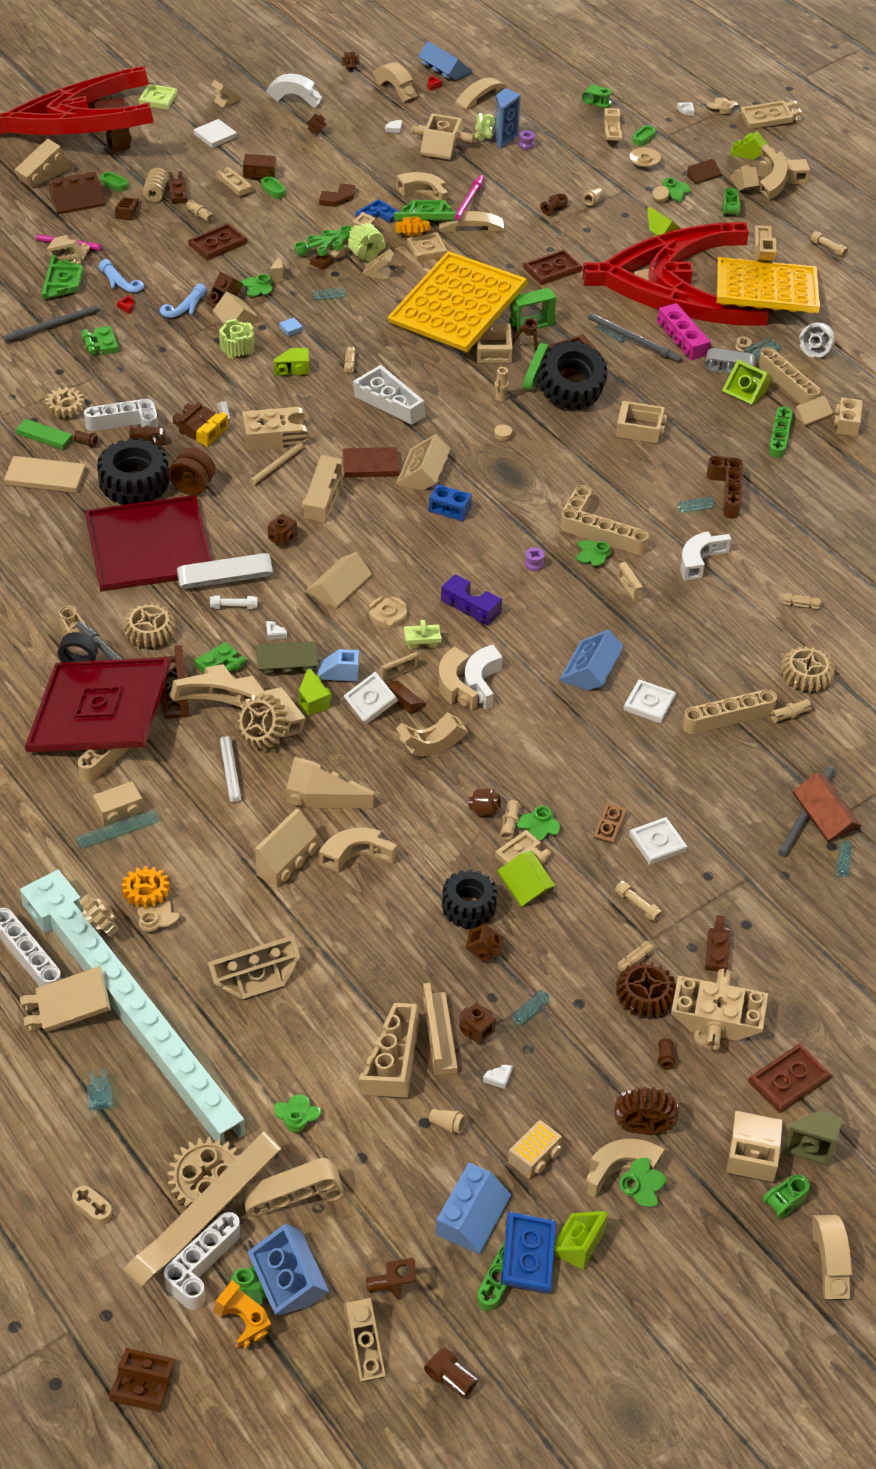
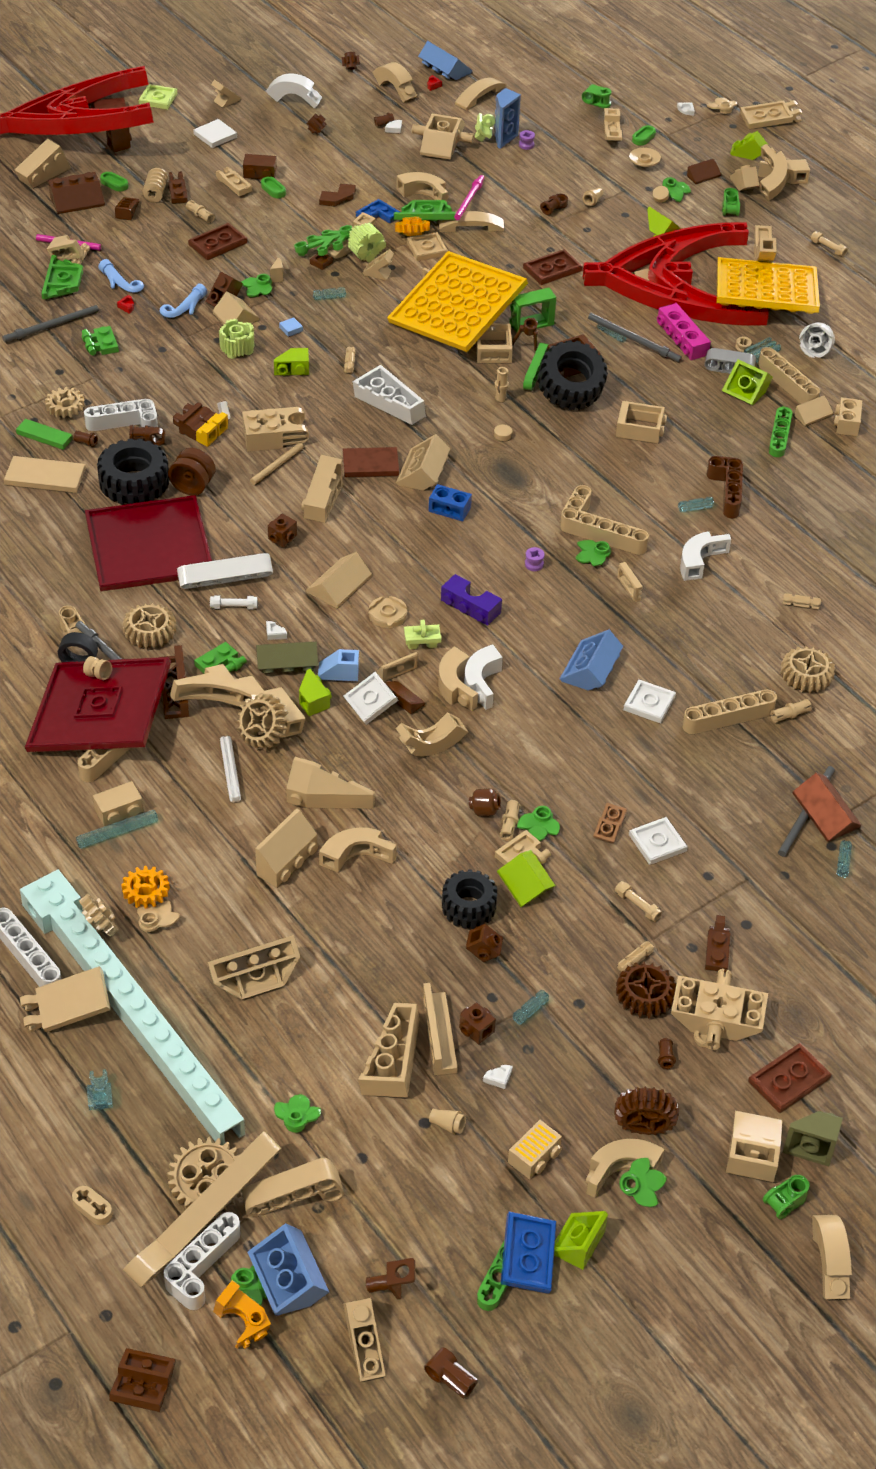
medium blue slope [436,1163,511,1255] -> none
none -> tan wheel [83,656,112,680]
none -> reddish brown pin [374,112,394,127]

